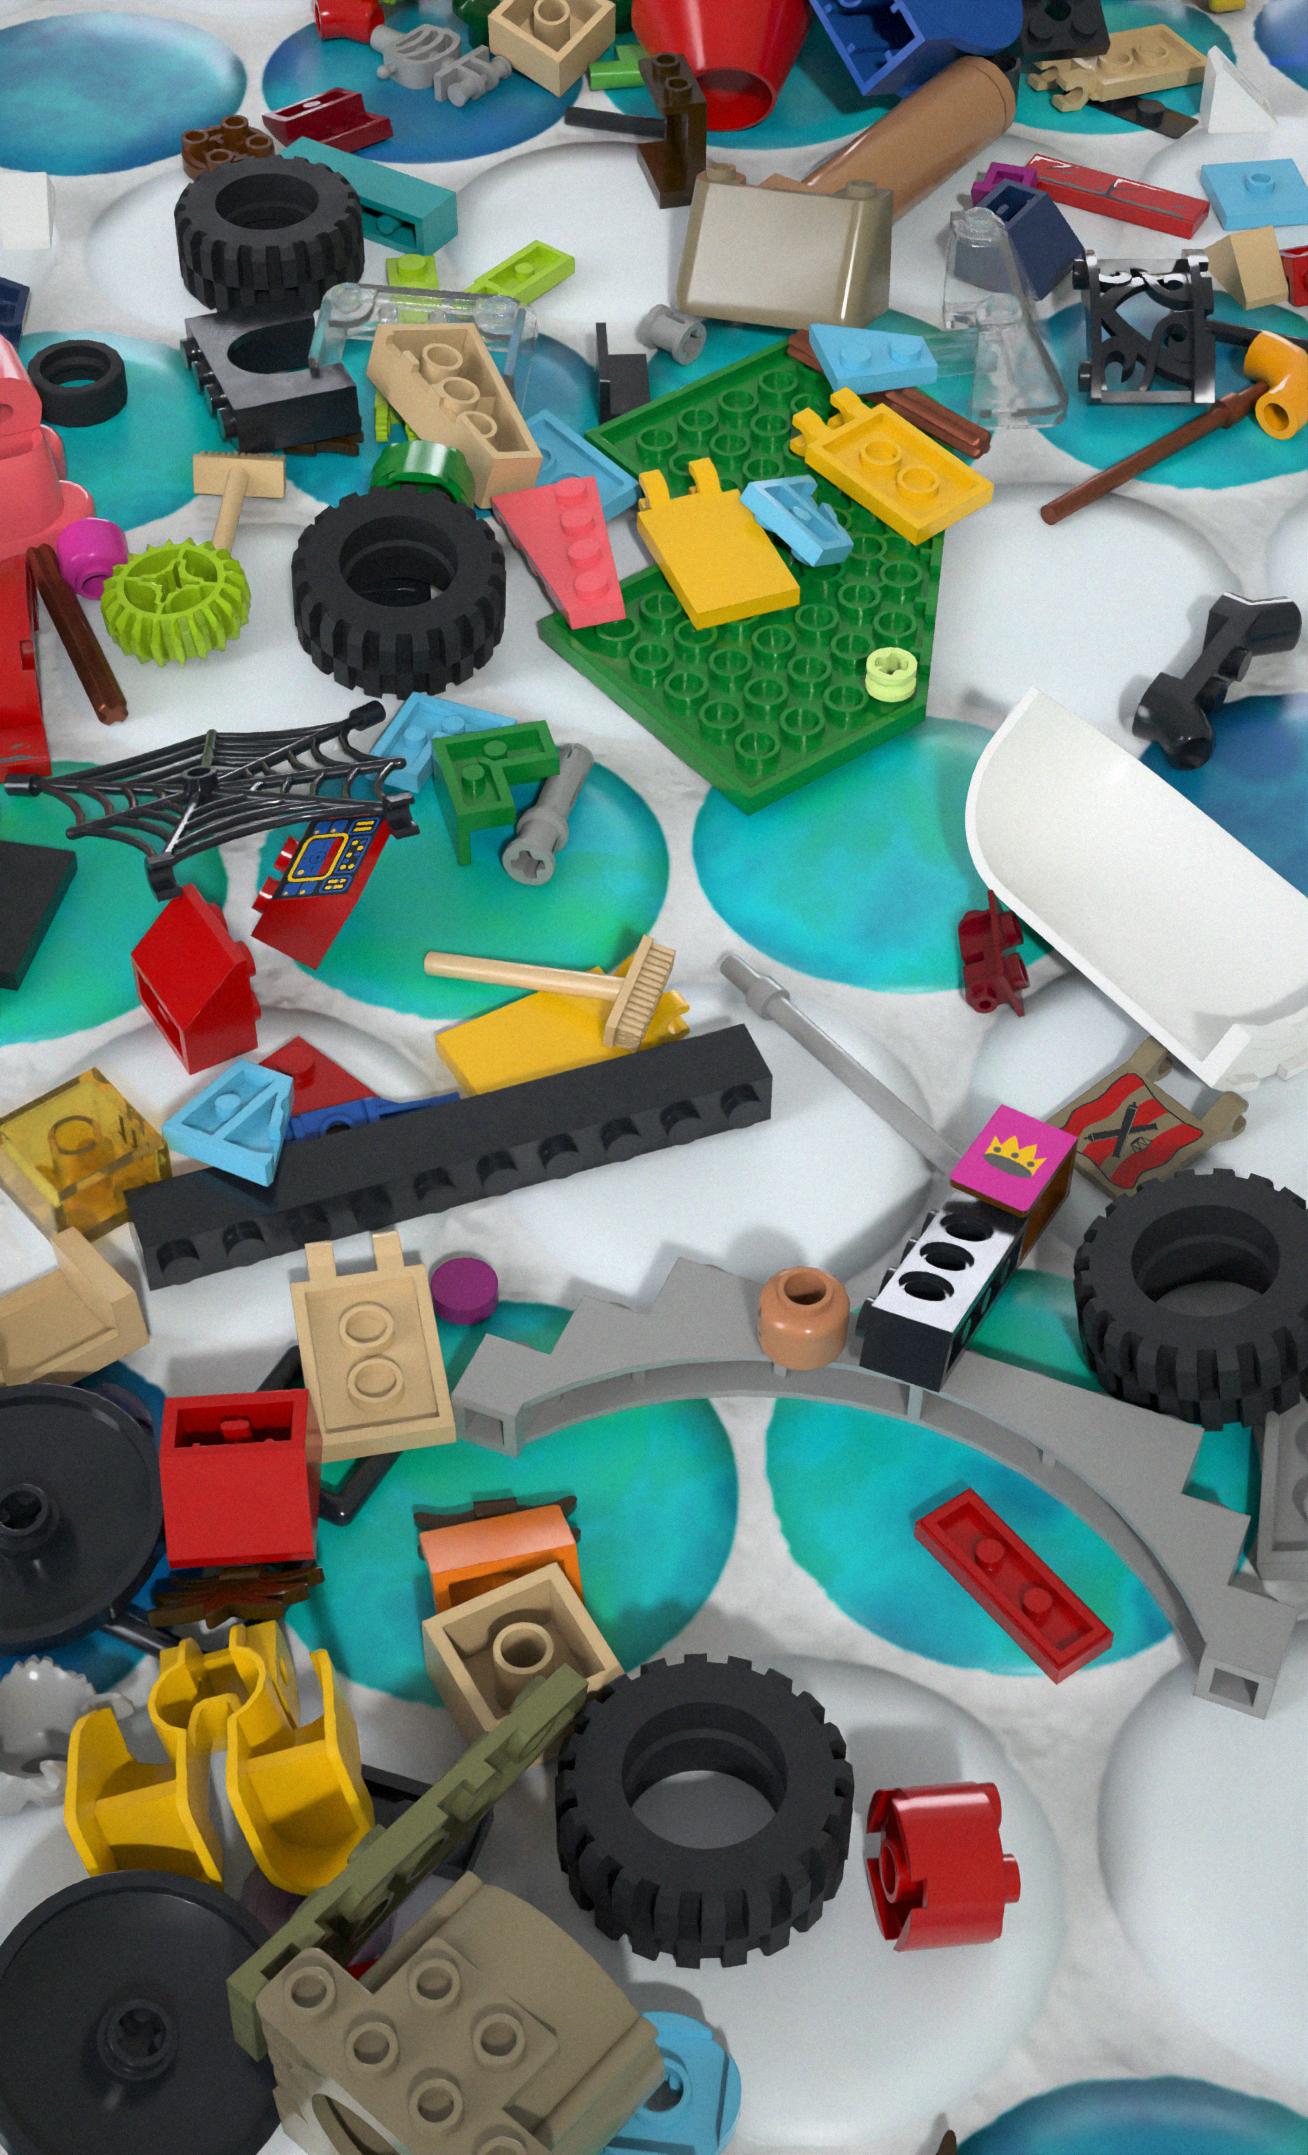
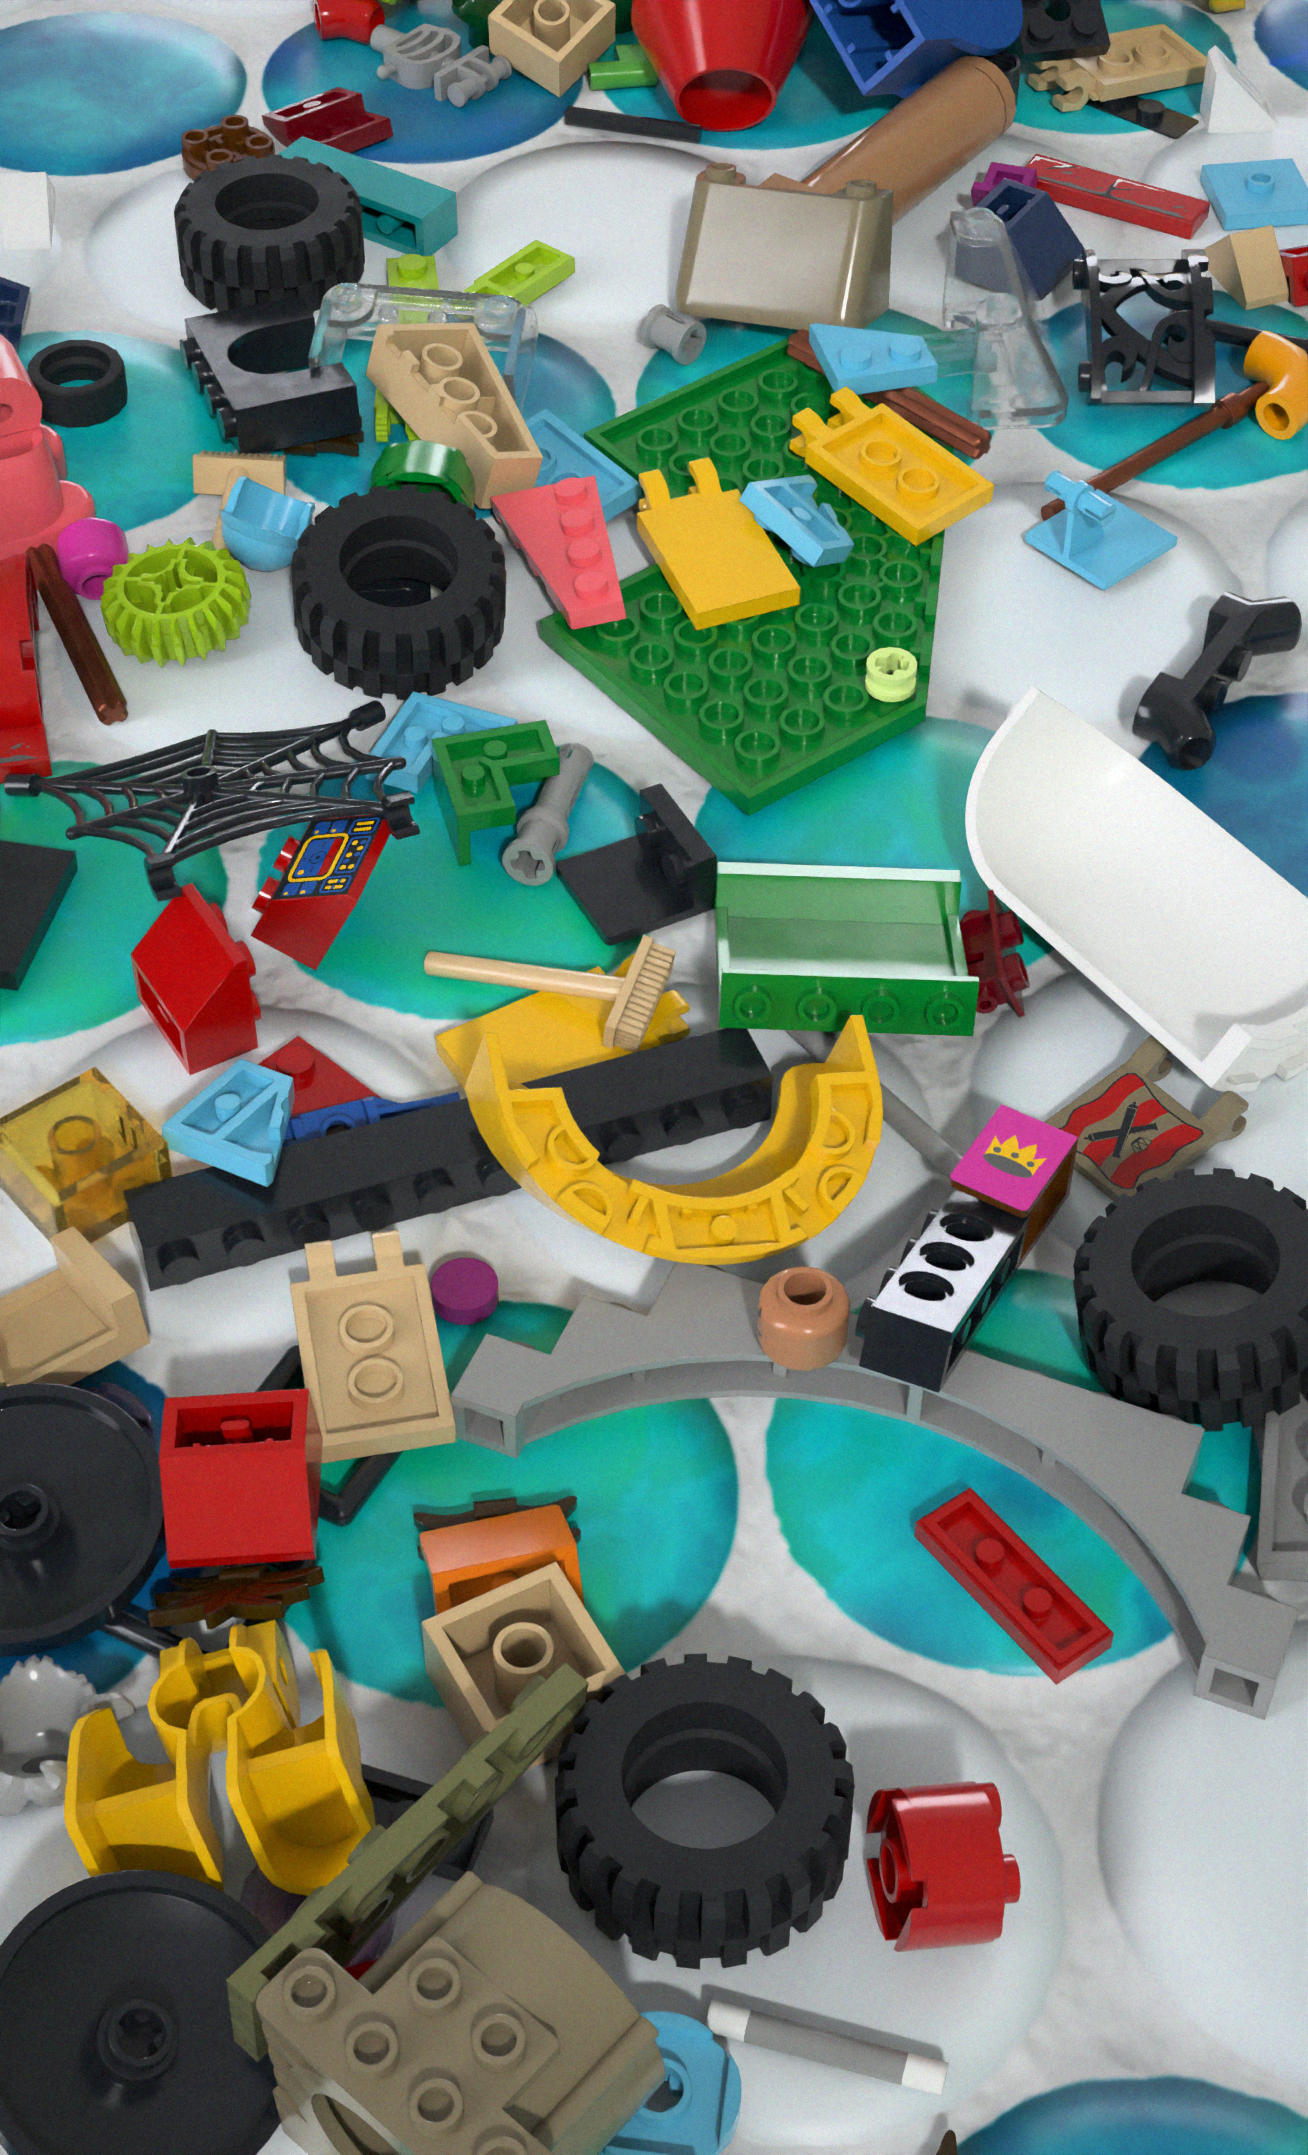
black panel [596,322,650,425] -> none
dark brown panel [637,52,707,209] -> none
none -> medium azure helmet [219,476,315,572]
none -> yellow windscreen [464,1015,883,1265]
none -> black bracket [556,783,717,946]
none -> light grey bar [705,1999,949,2096]
none -> green panel [714,862,979,1036]
none -> medium azure plate [1025,470,1178,591]

